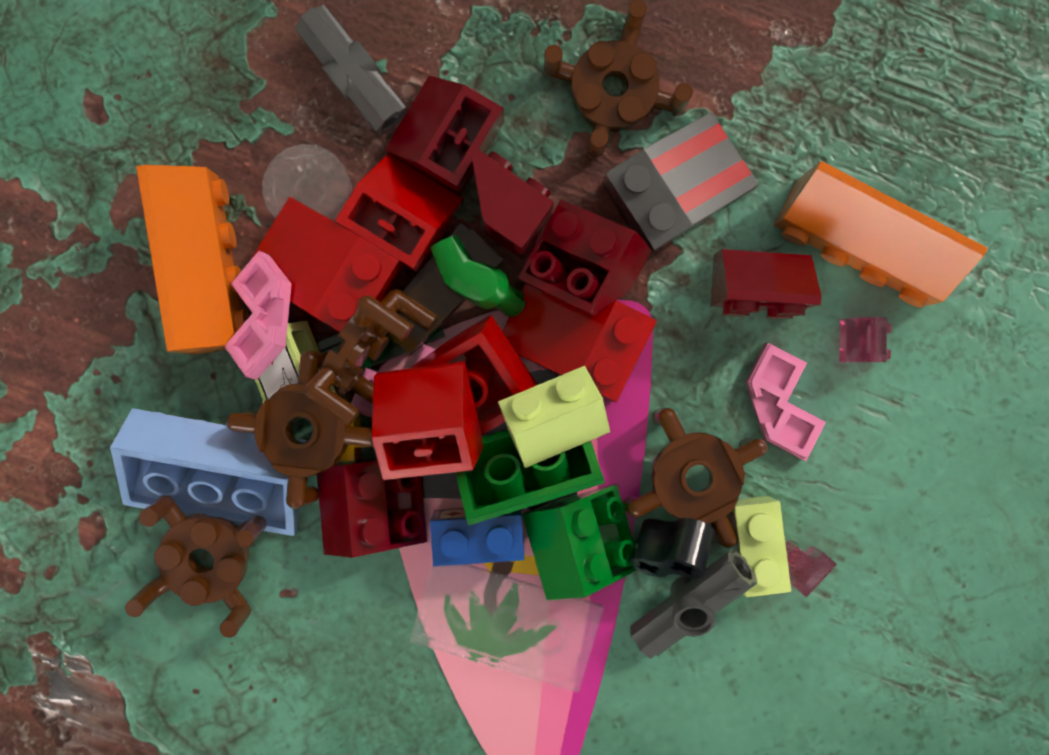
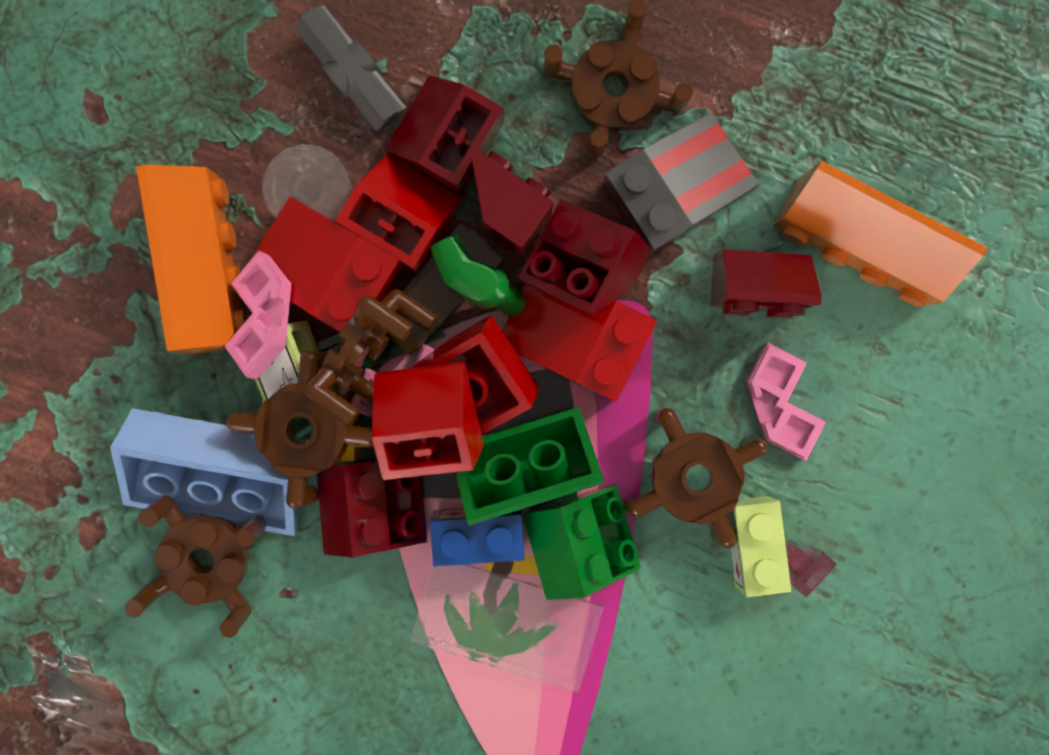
yellowish green brick [498,366,610,468] -> none
black axle [629,518,716,578] -> none
dark grey piece [630,550,757,659] -> none
clear pink tile [839,317,891,363] -> none

